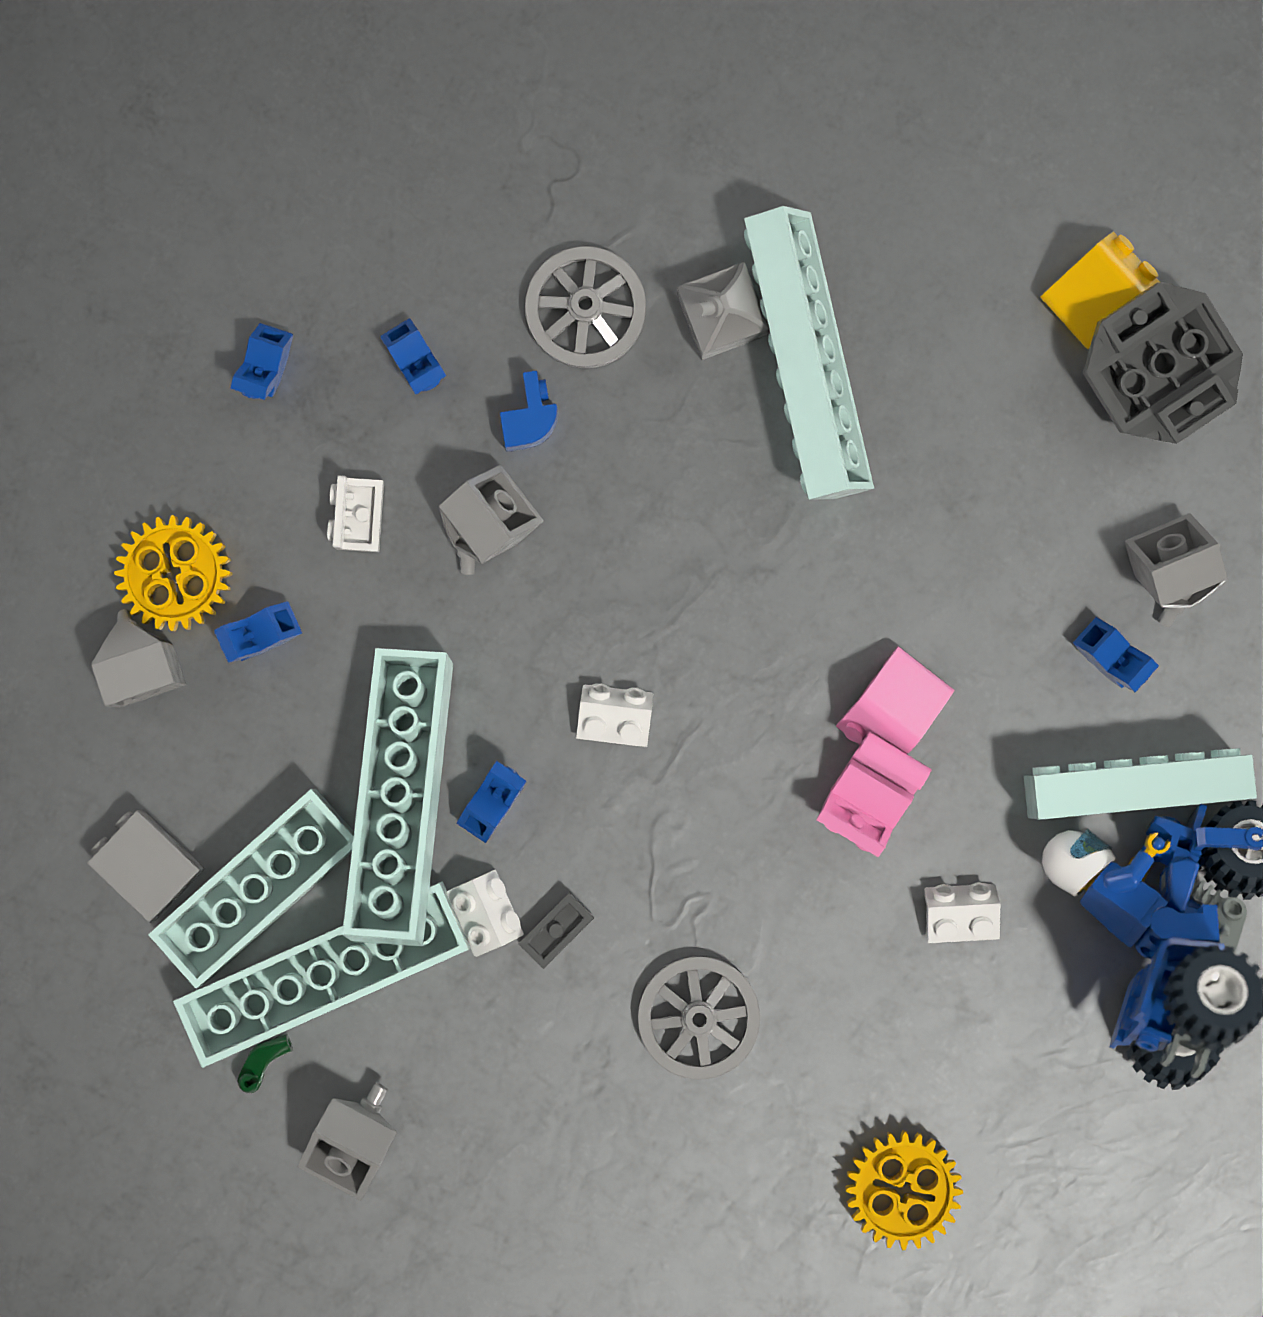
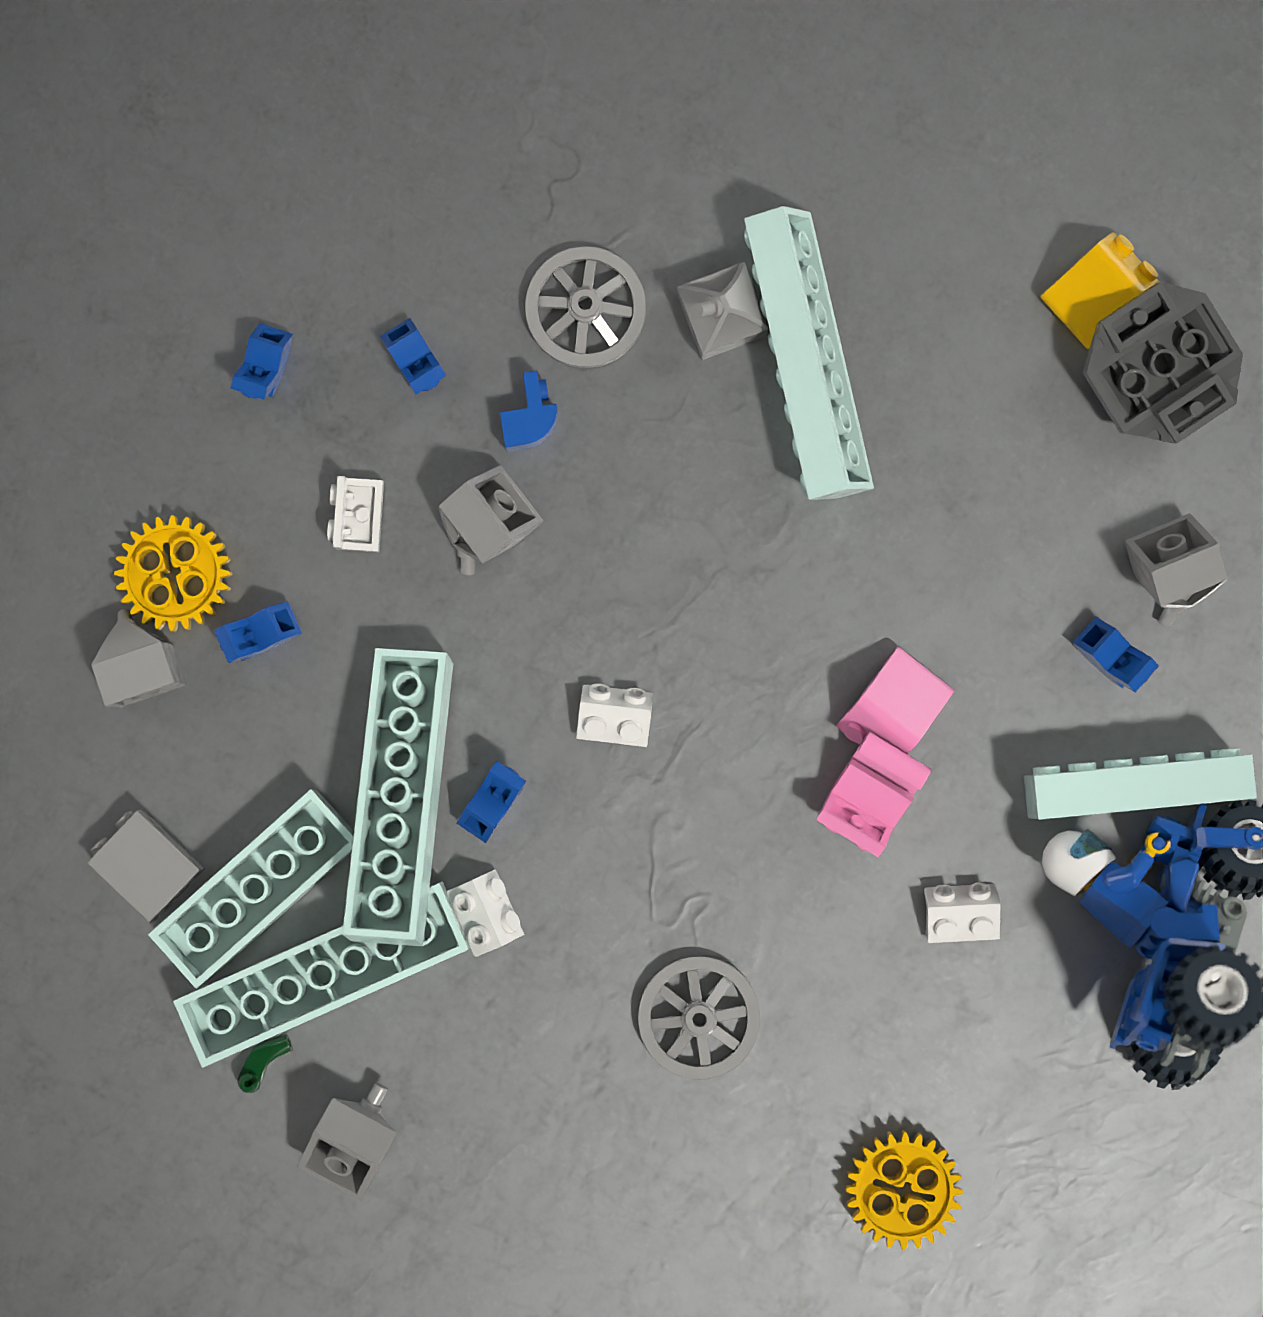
dark grey plate [518,892,594,969] -> none

